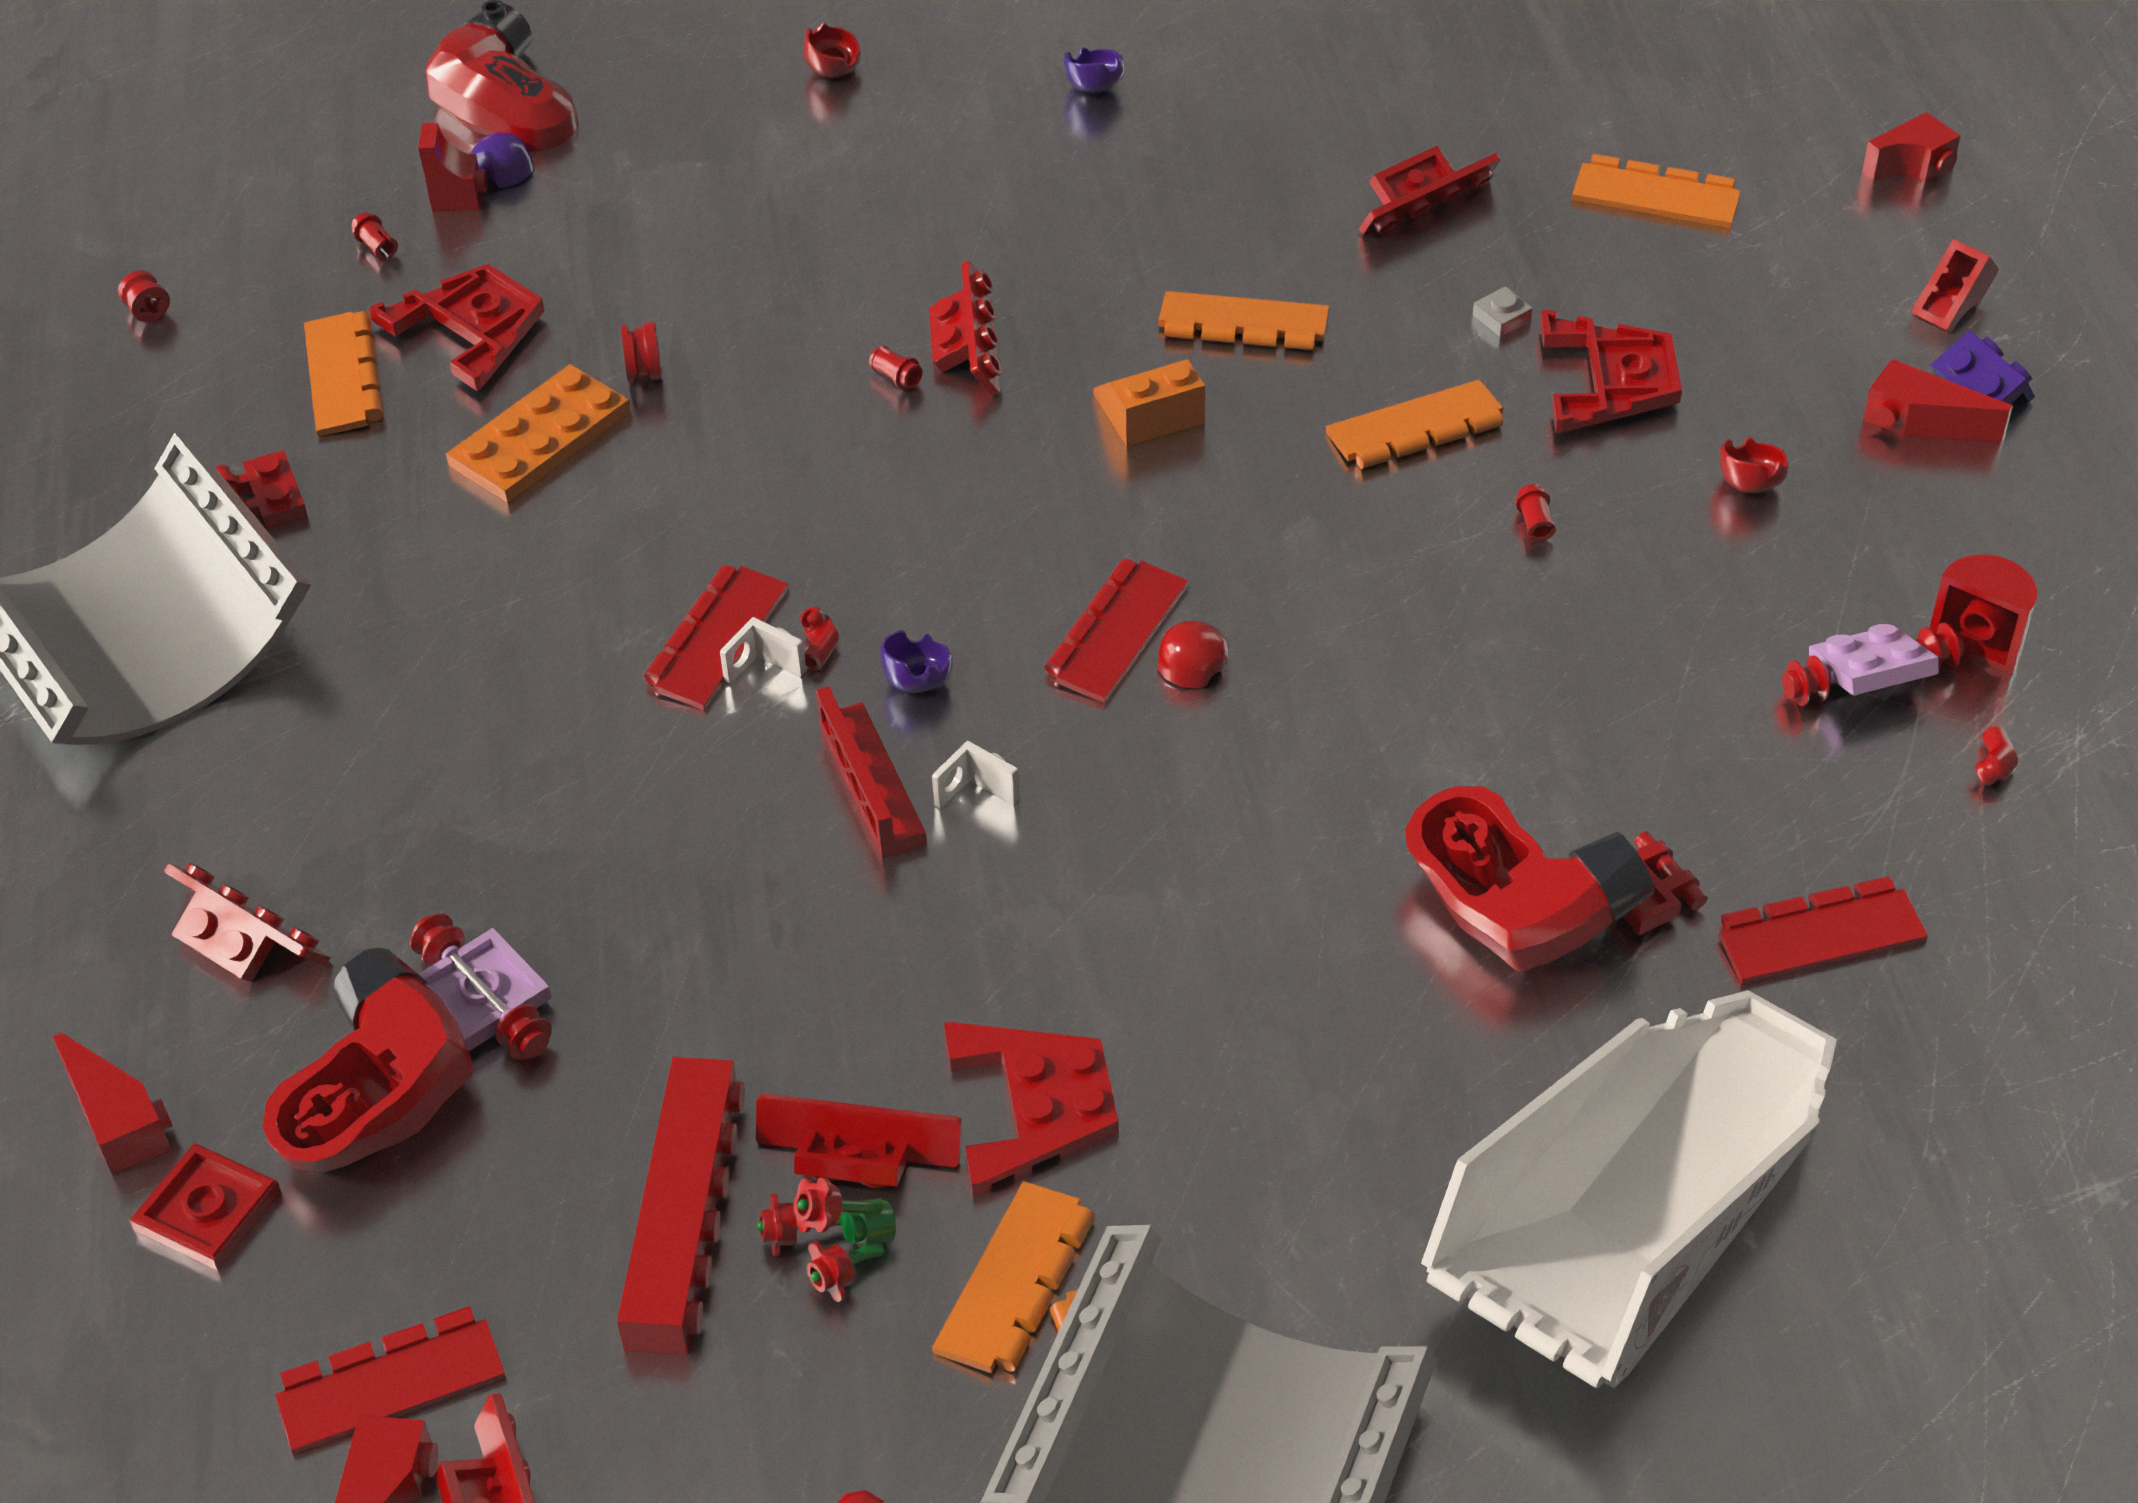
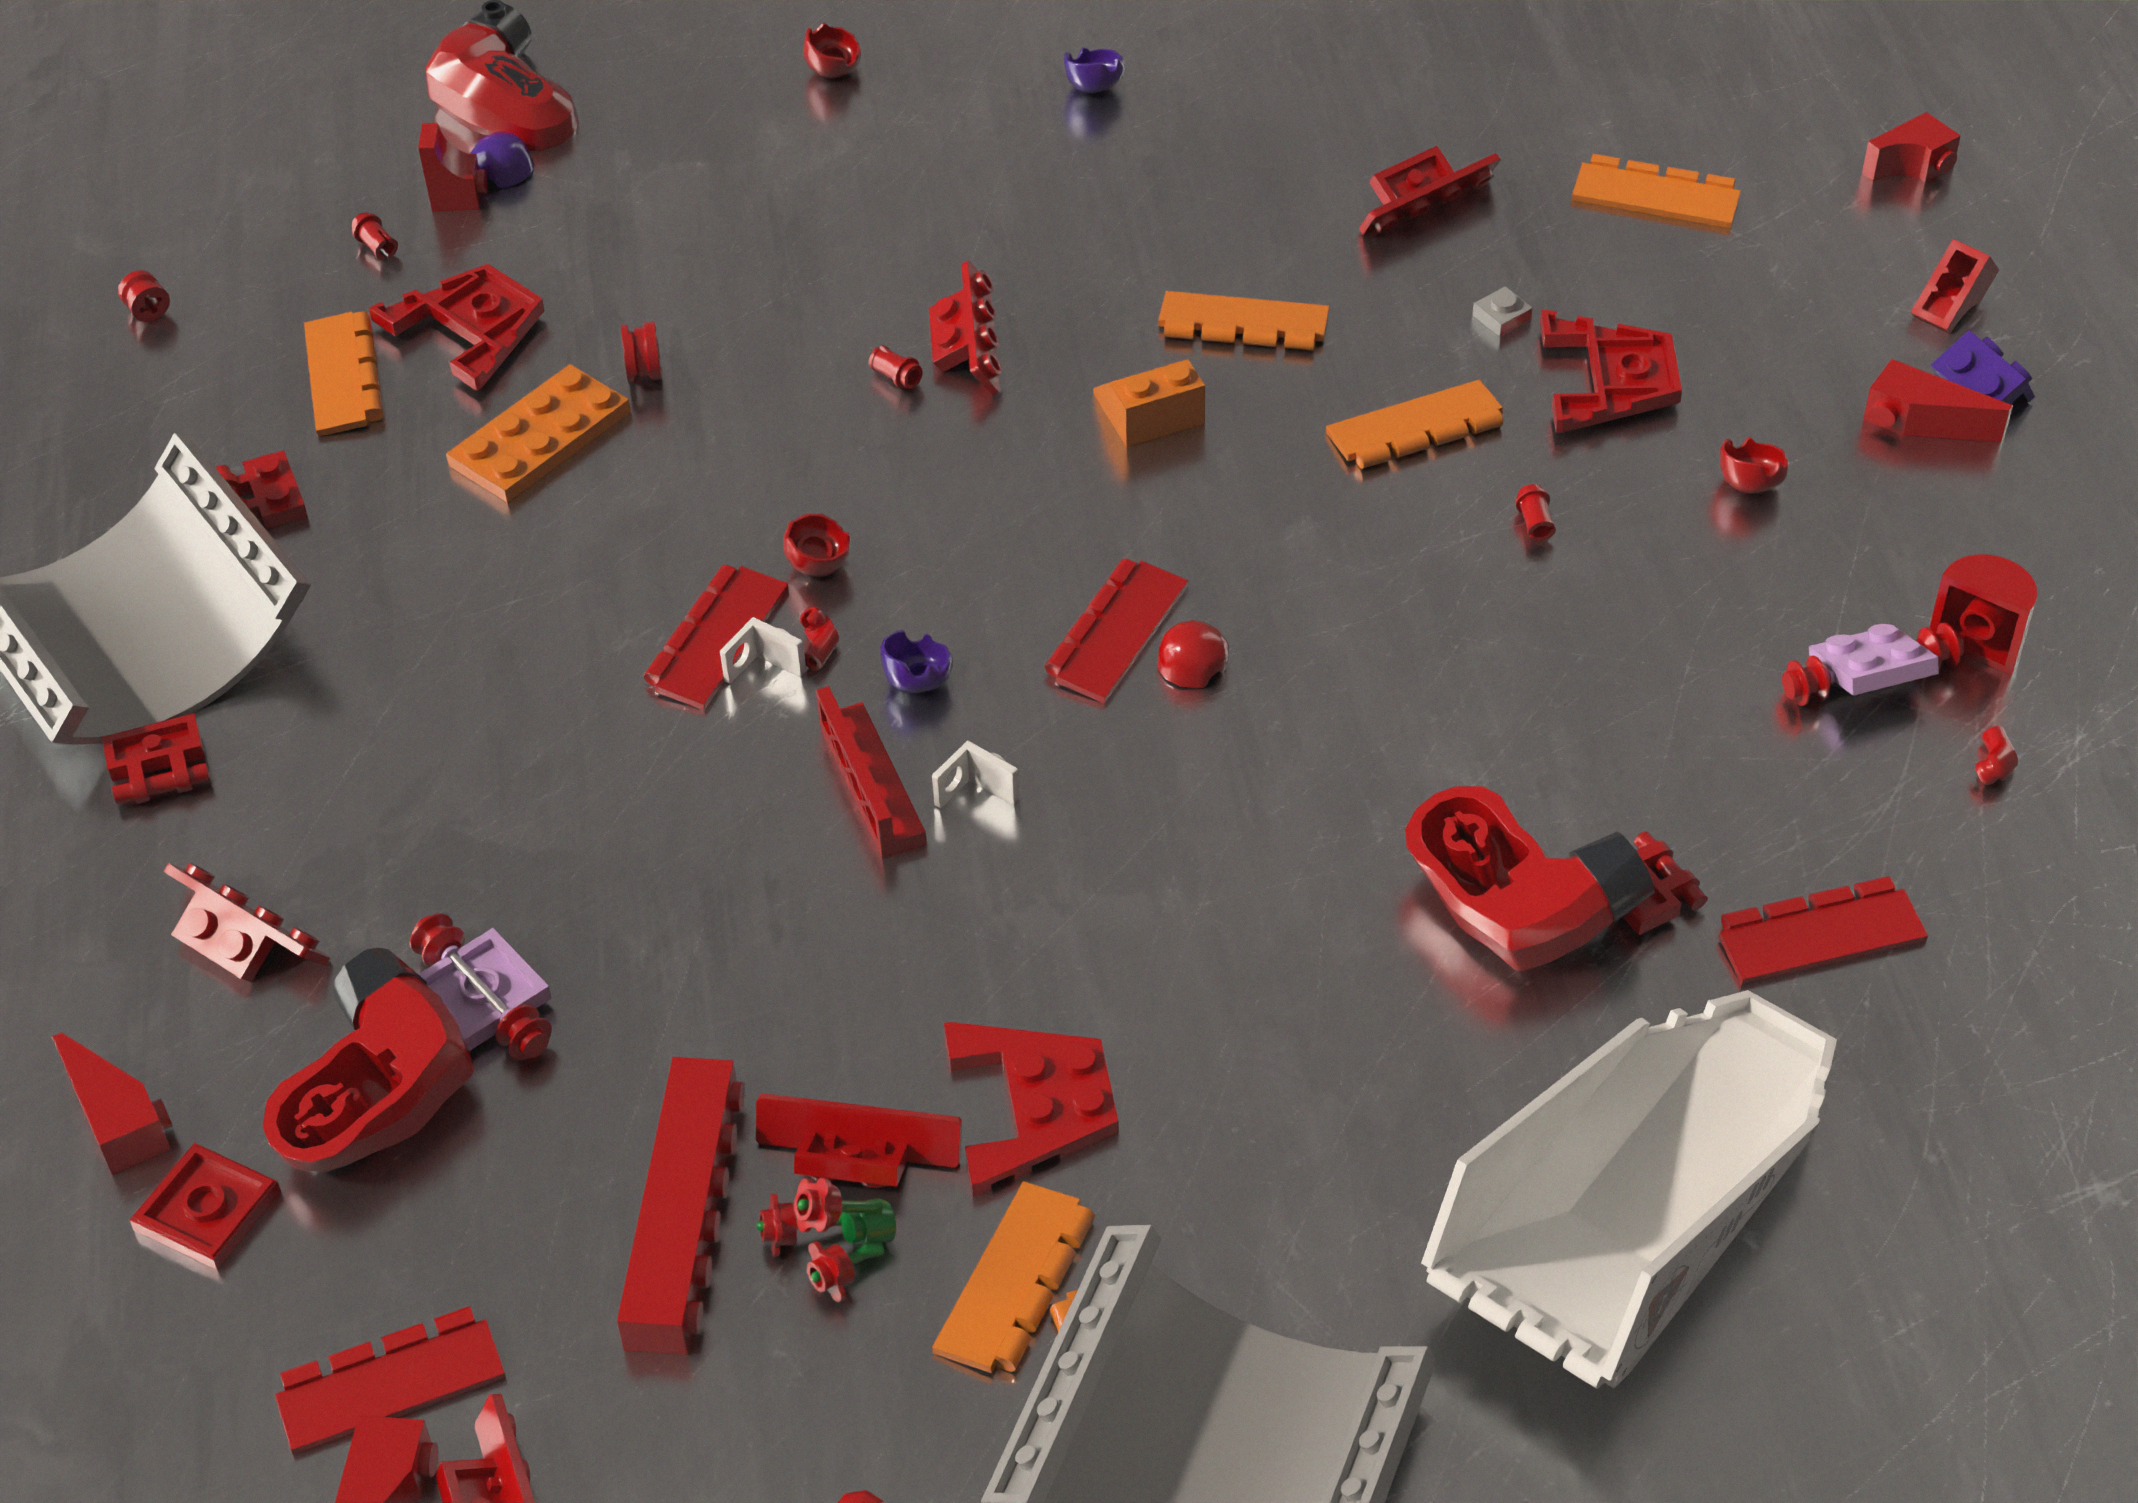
none -> red plate [101,713,211,805]
none -> red hair [783,514,851,577]

